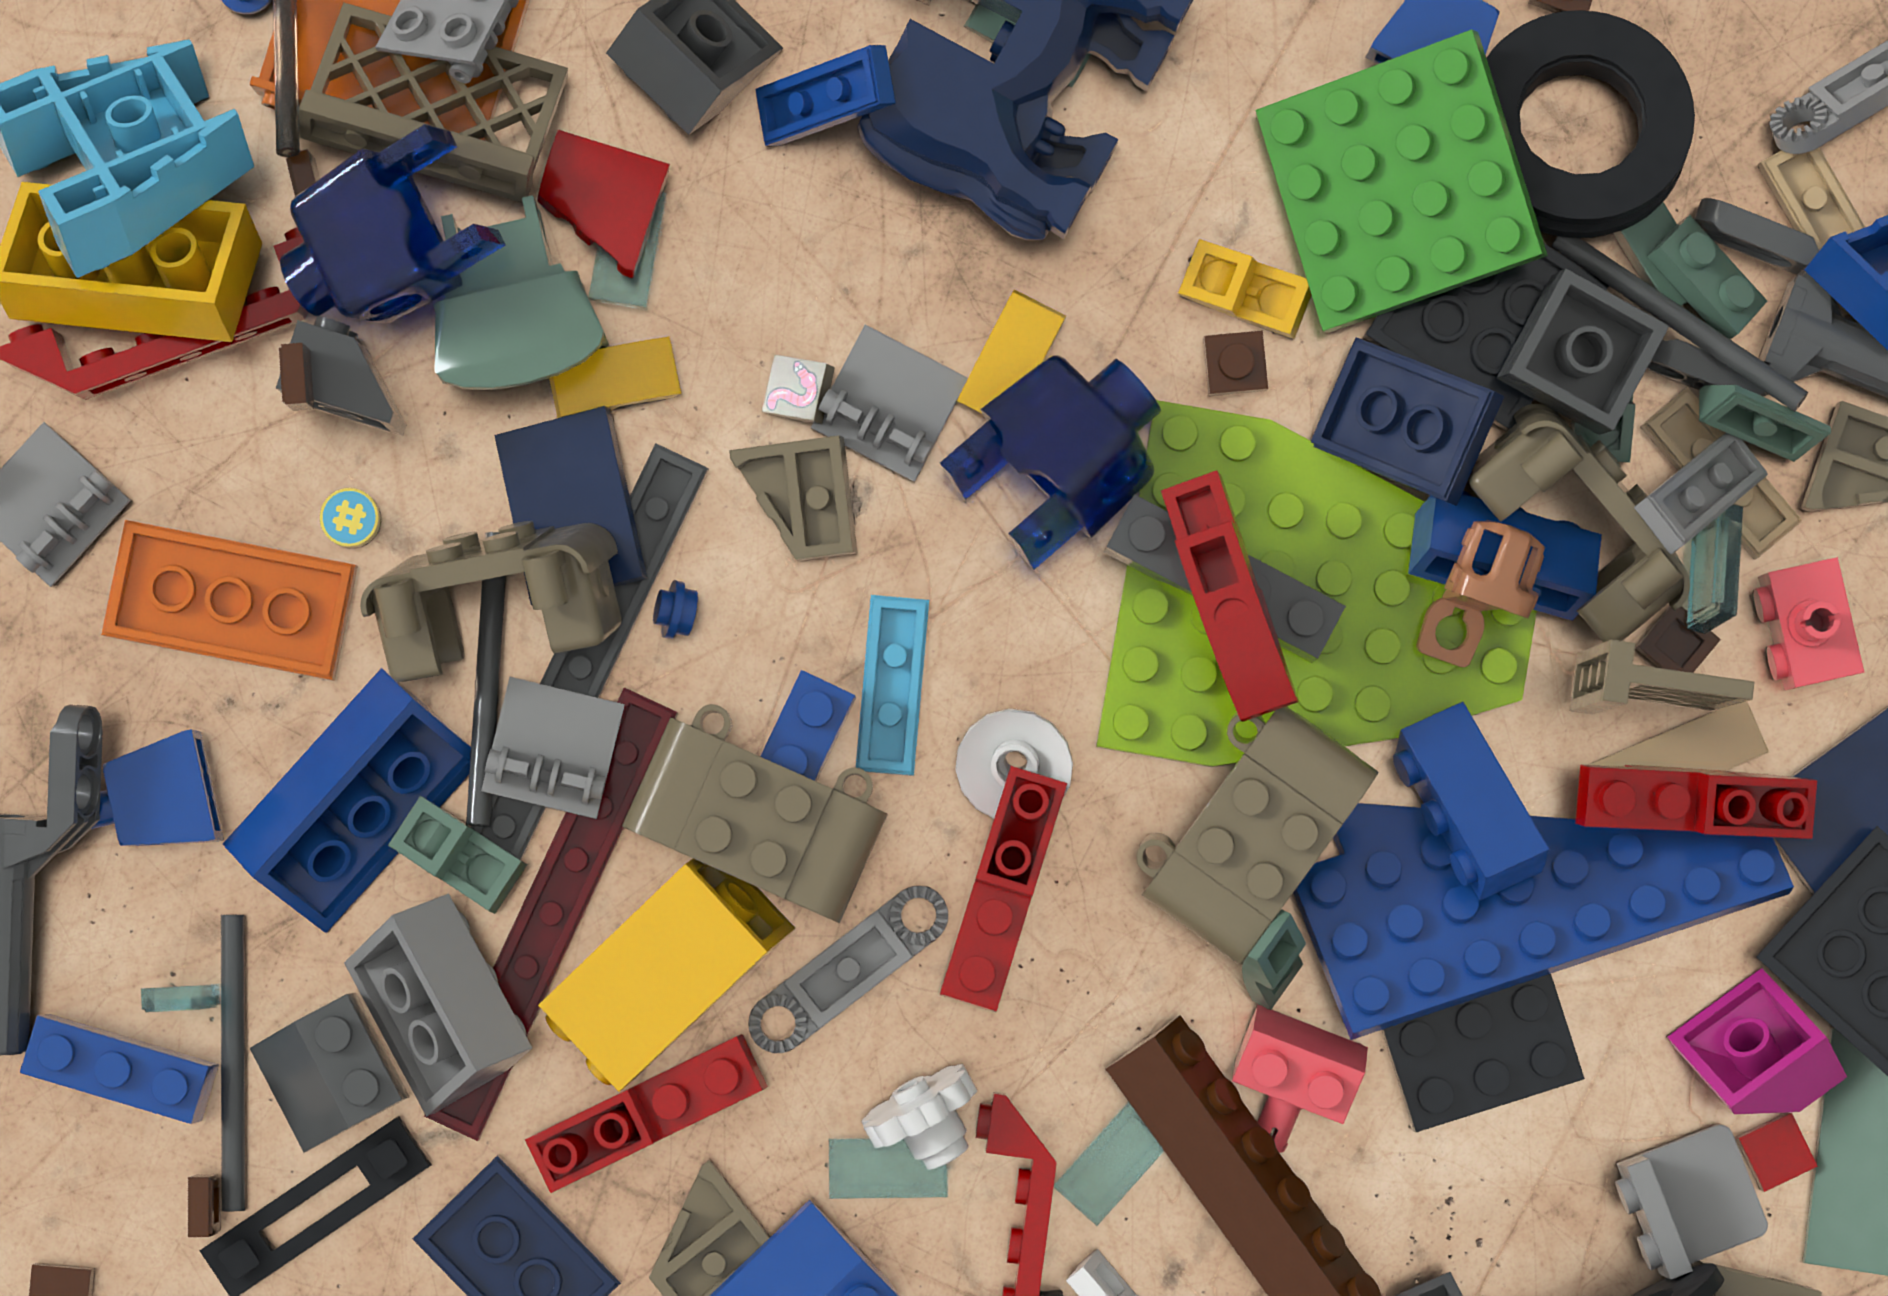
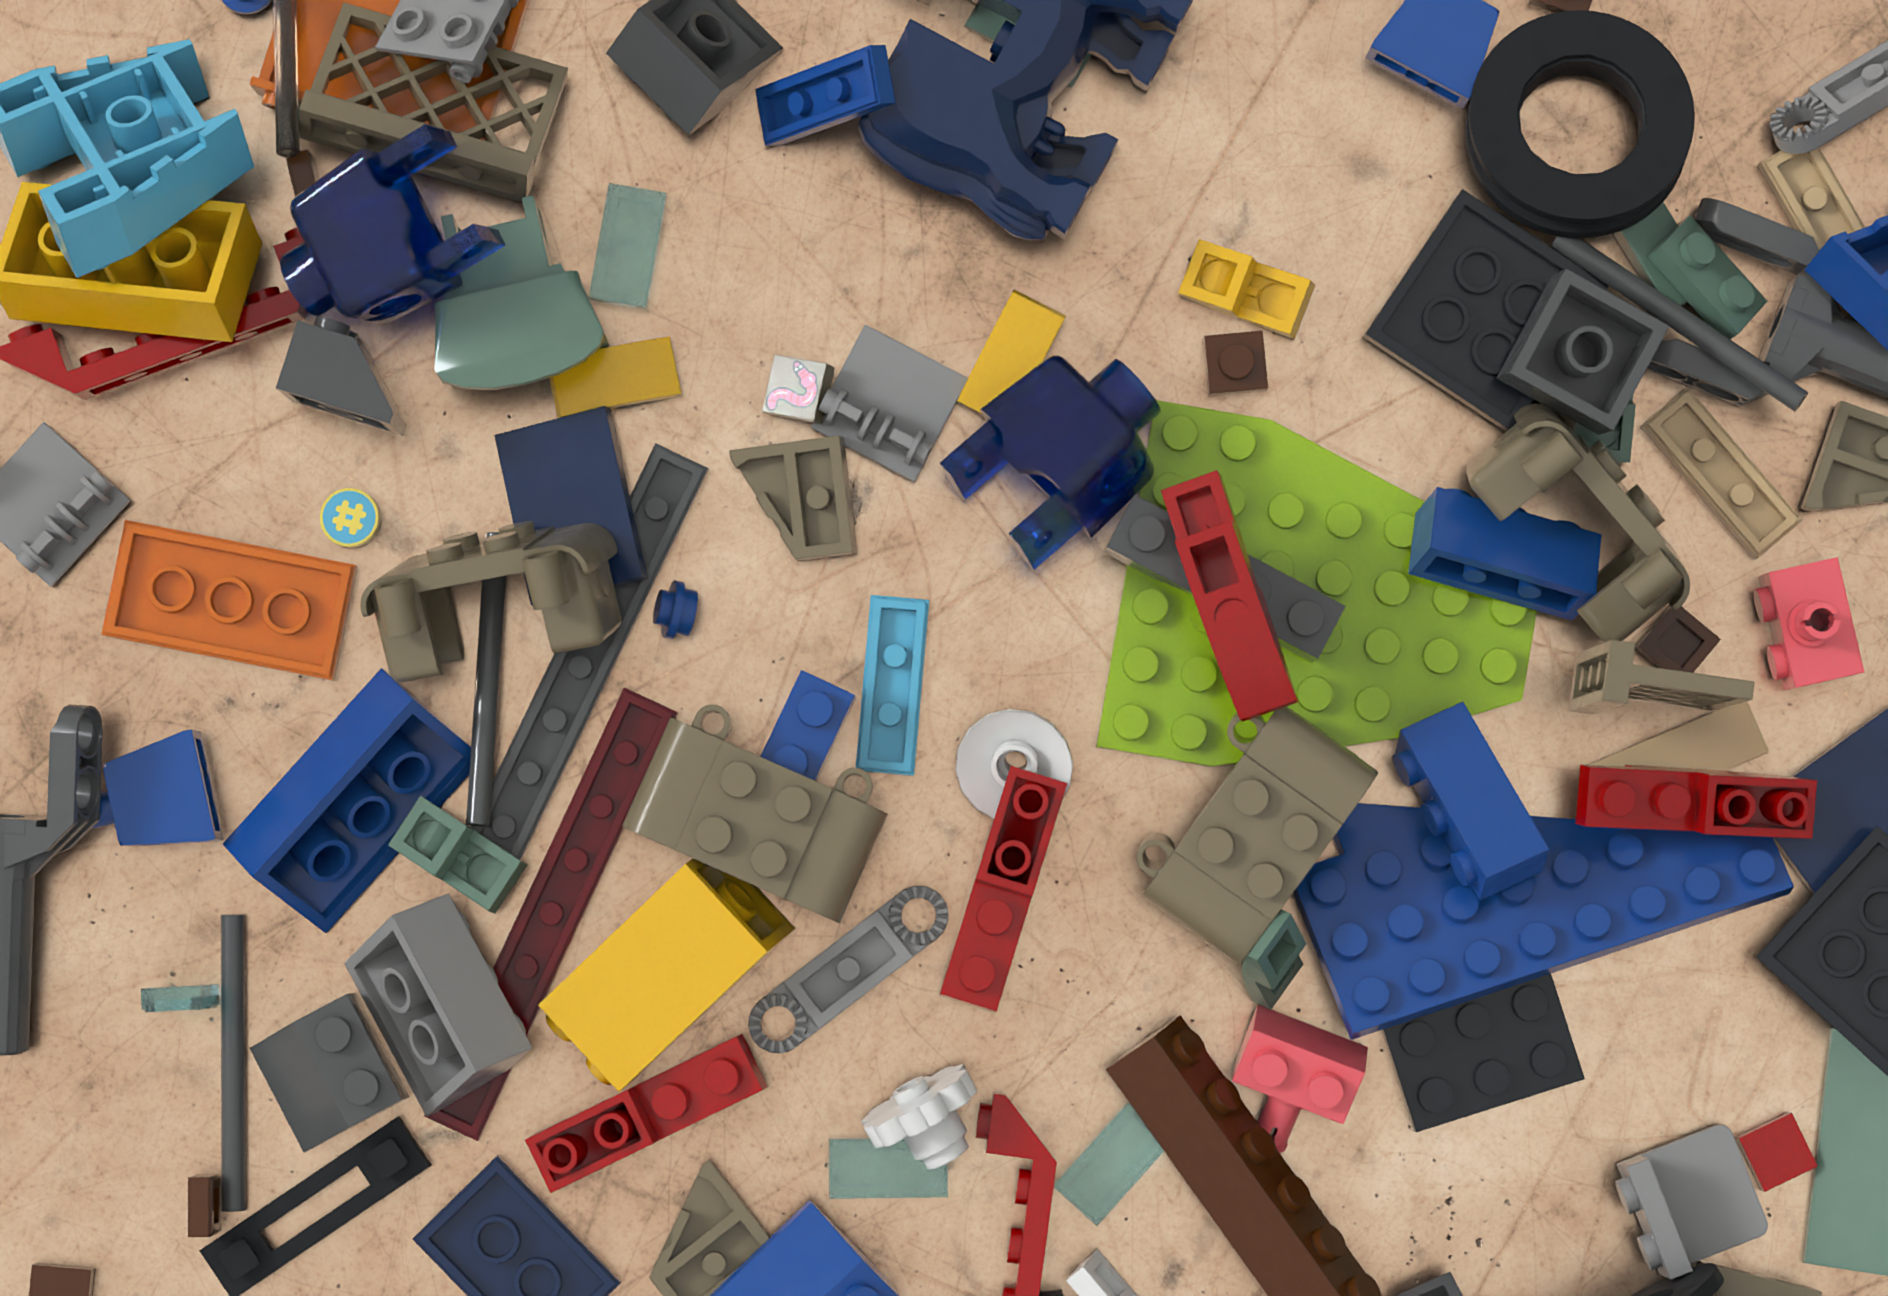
blue brick [20,1014,219,1124] -> none
reddish brown tile [279,343,314,411] -> none
light grey hinge [481,677,625,819] -> none
red slope [537,130,670,278] -> none
bright green plate [1255,29,1548,333] -> none
dark blue tile [1311,337,1505,506] -> none
nougat piece [1416,520,1545,667] -> none
light grey tile [1634,433,1768,555] -> none
dark pink slope [1667,968,1847,1114] -> none
clear light blue tile [1687,504,1743,634] -> none
sand green slope [1699,385,1831,462] -> none

